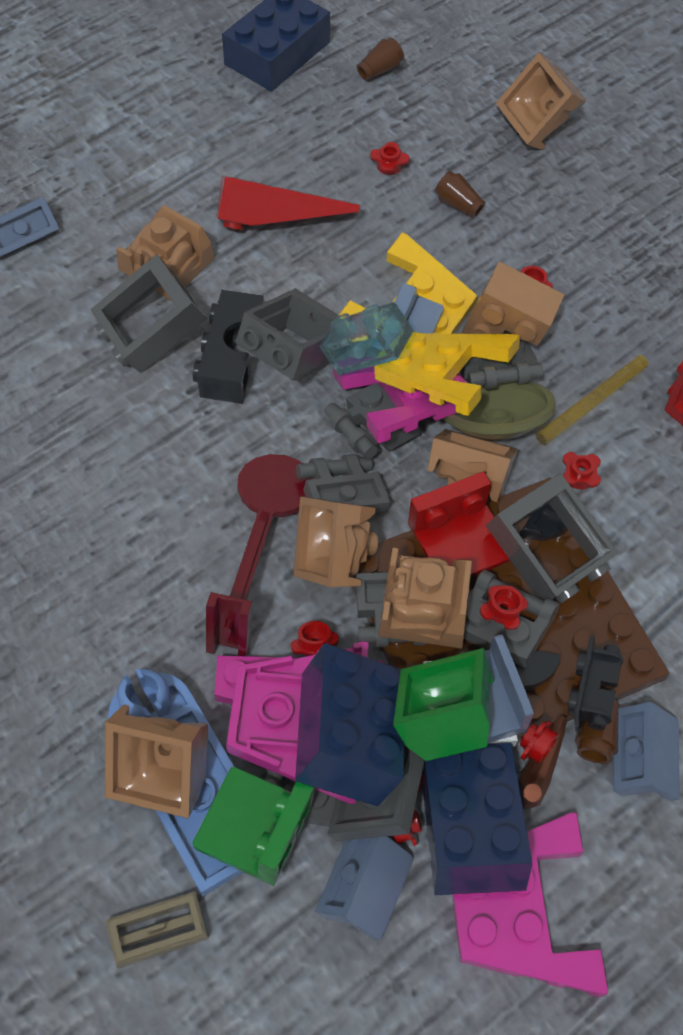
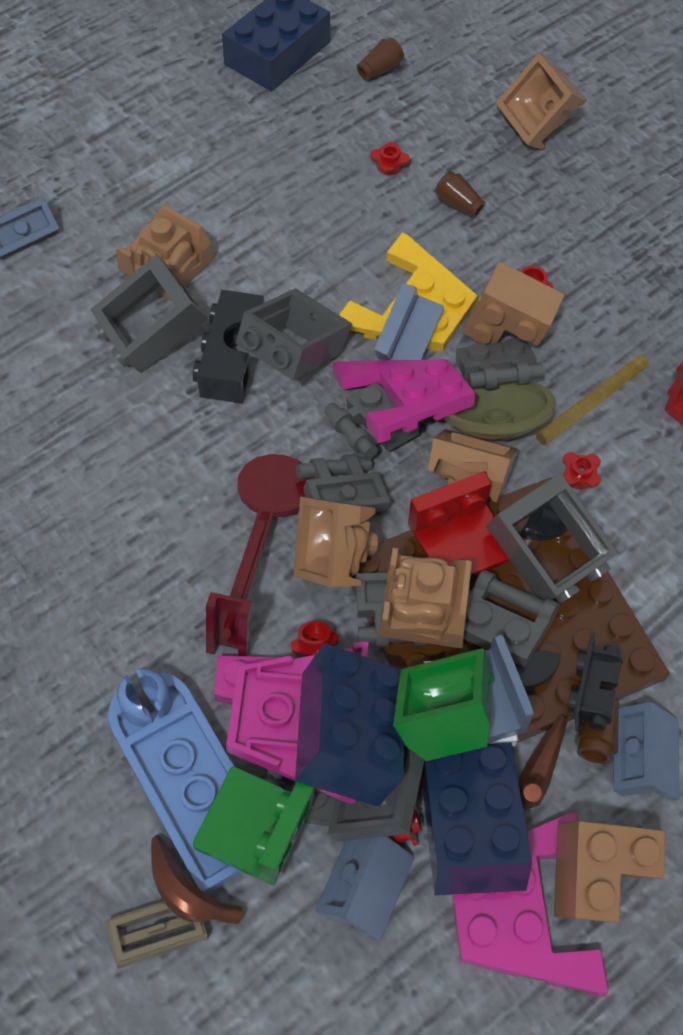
medium nougat brick [105,705,208,818] -> none
red wedge [216,175,360,230] -> none
clear light blue brick [319,301,413,375] -> none
yellow wing [374,332,520,416] -> none
red plate [480,585,528,630] -> none
red plate [520,720,559,764] -> none
none -> copper piece [151,835,243,925]
none -> medium nougat brick [554,821,665,923]

